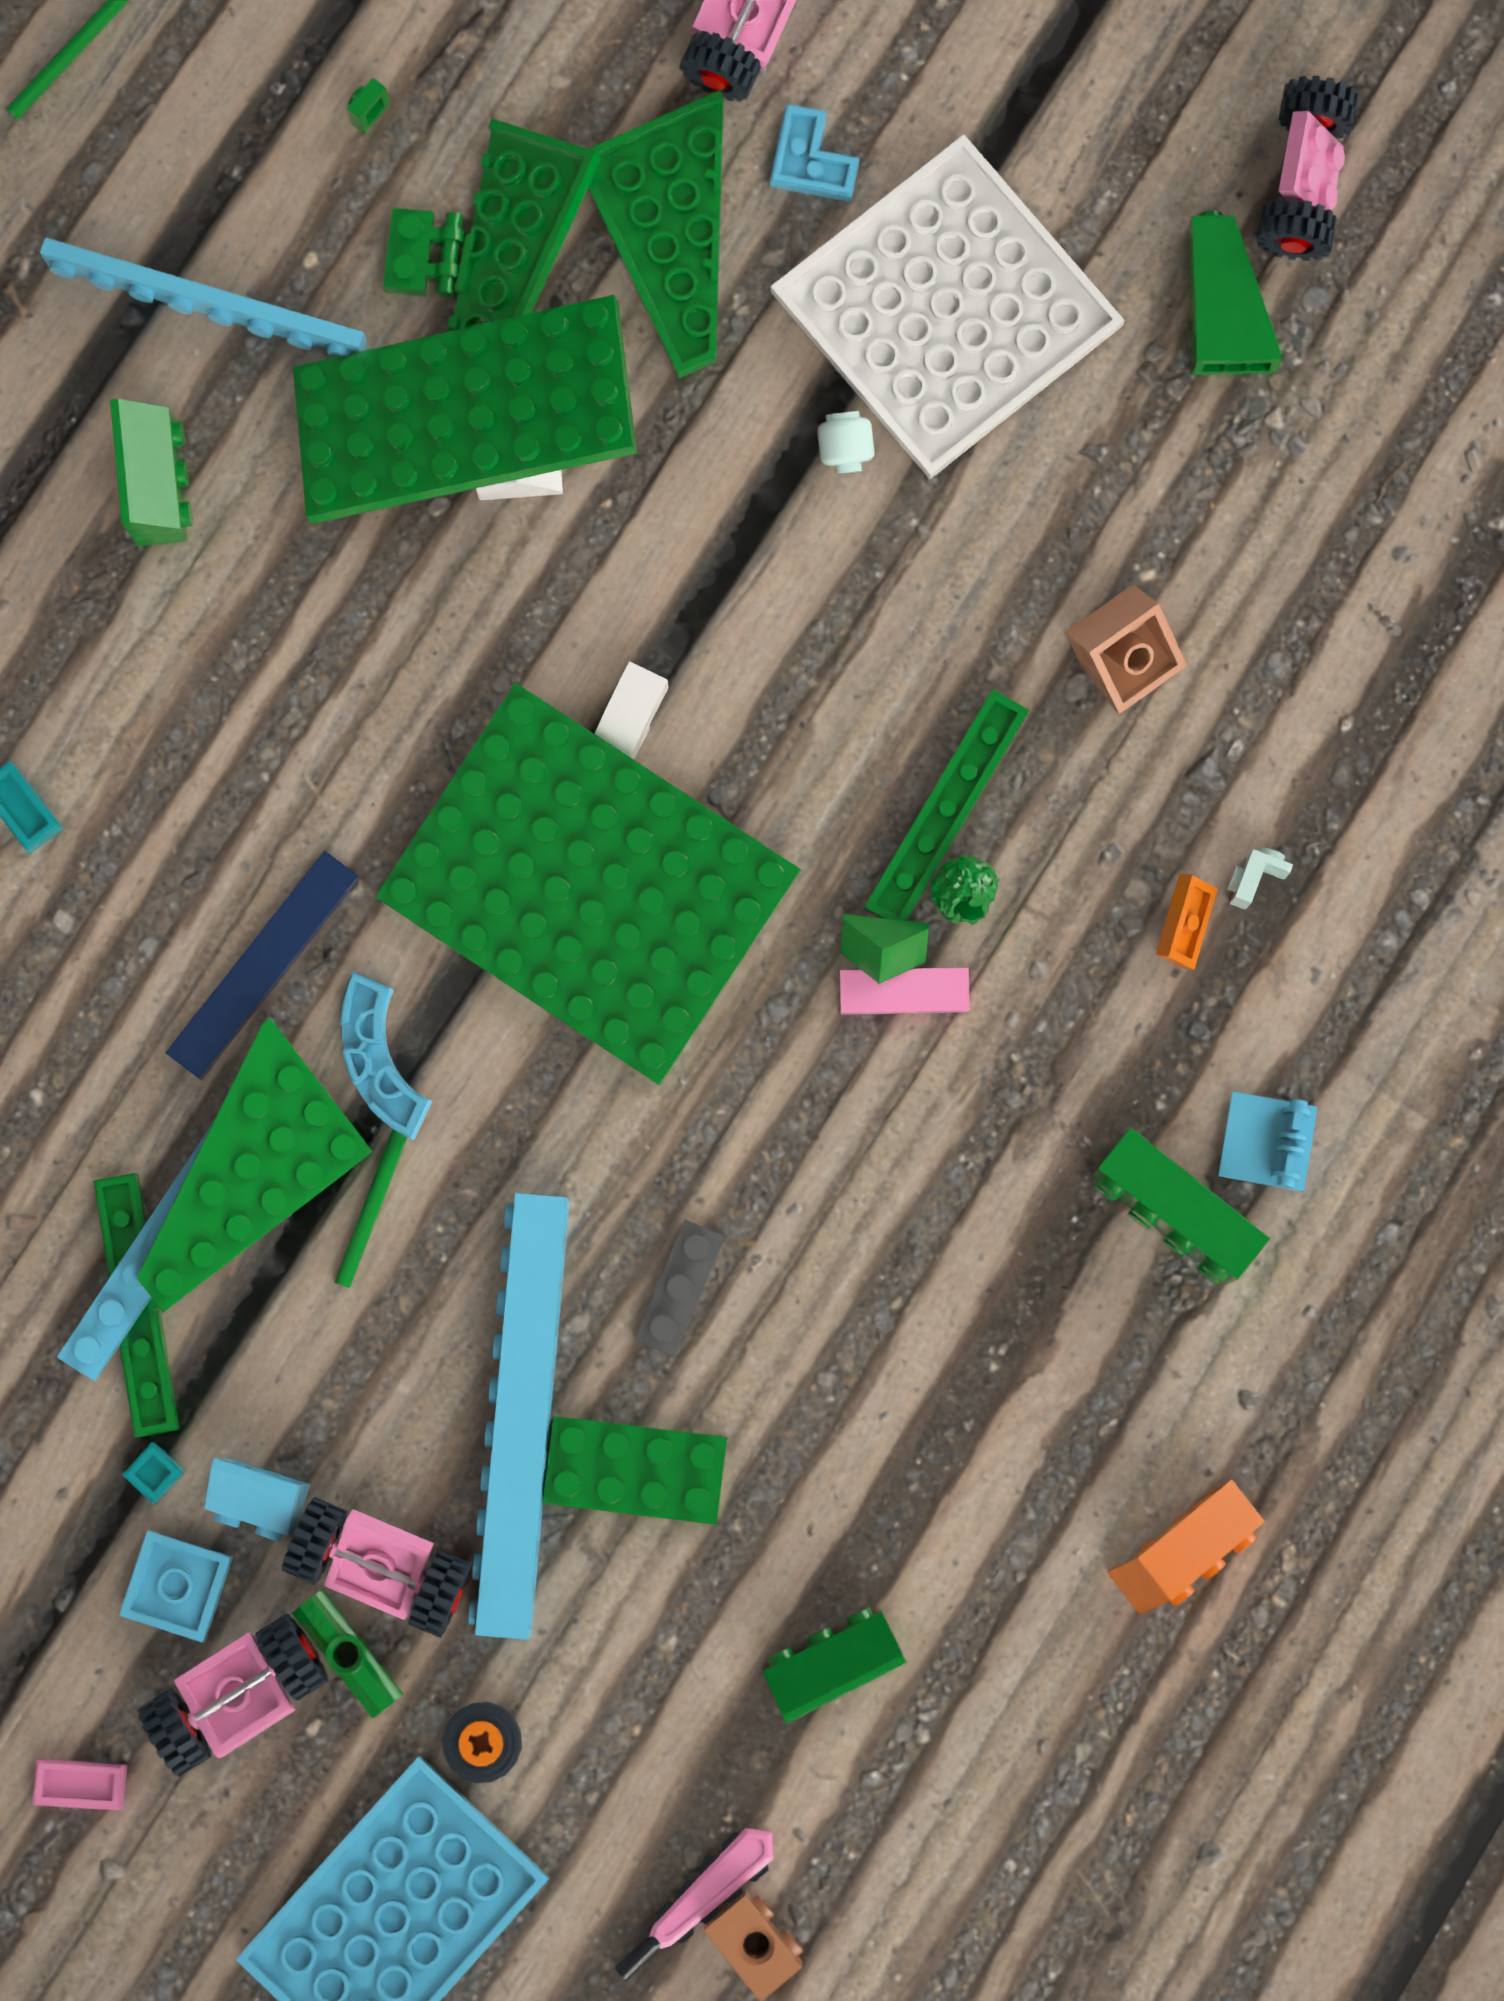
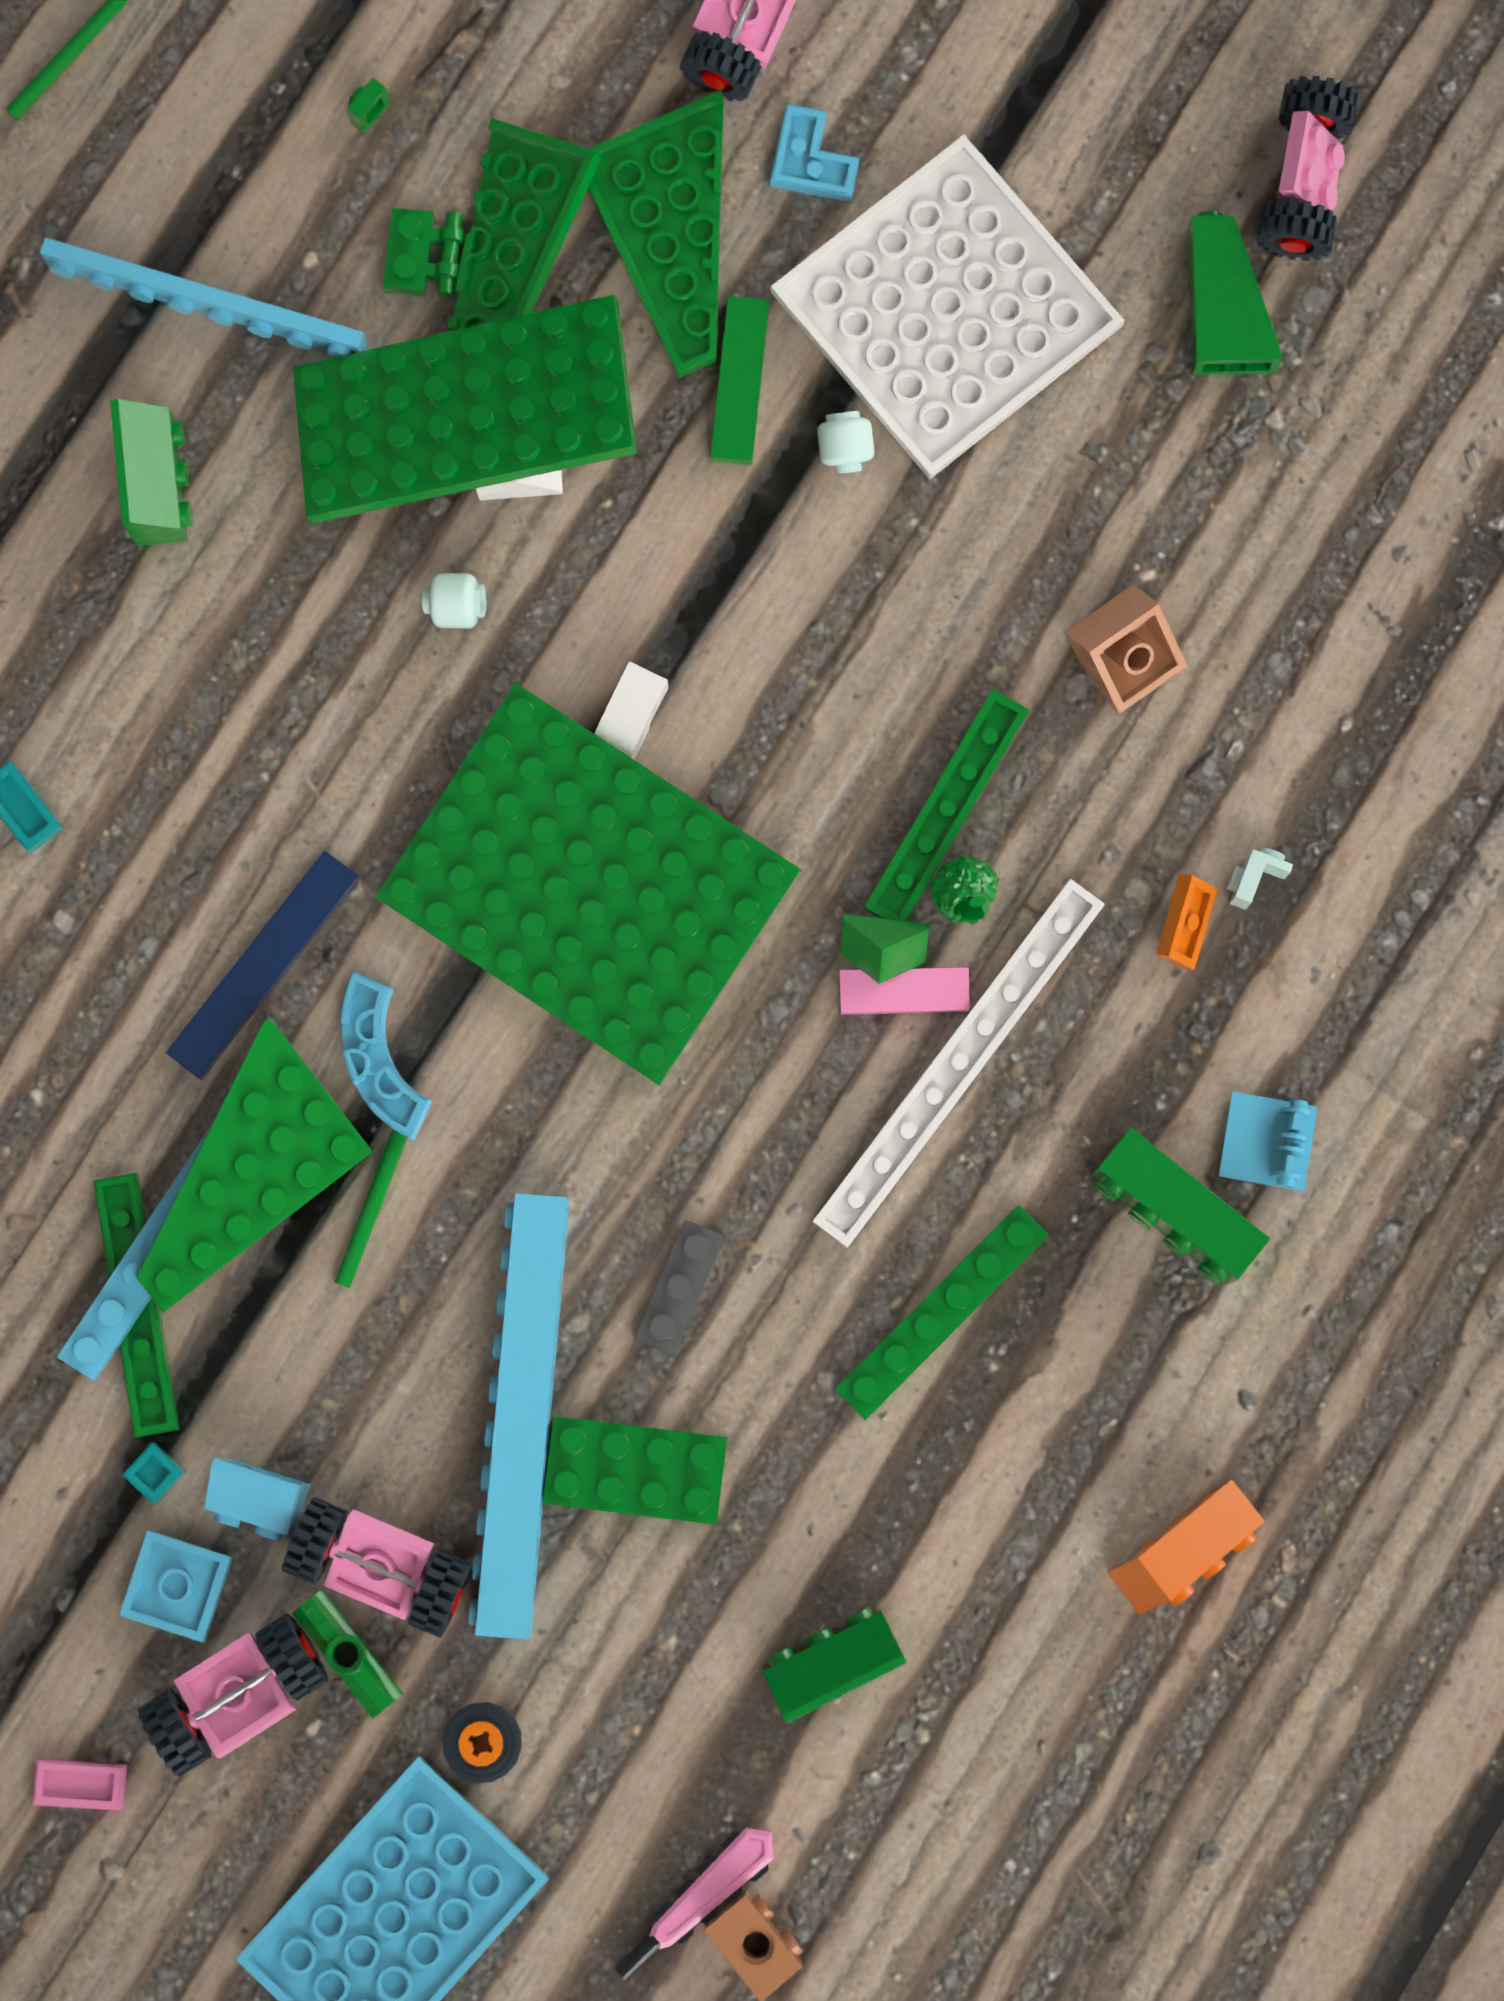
none -> light aqua head [422,573,487,629]
none -> green tile [710,296,770,465]
none -> white plate [813,879,1105,1248]
none -> green plate [835,1204,1049,1421]

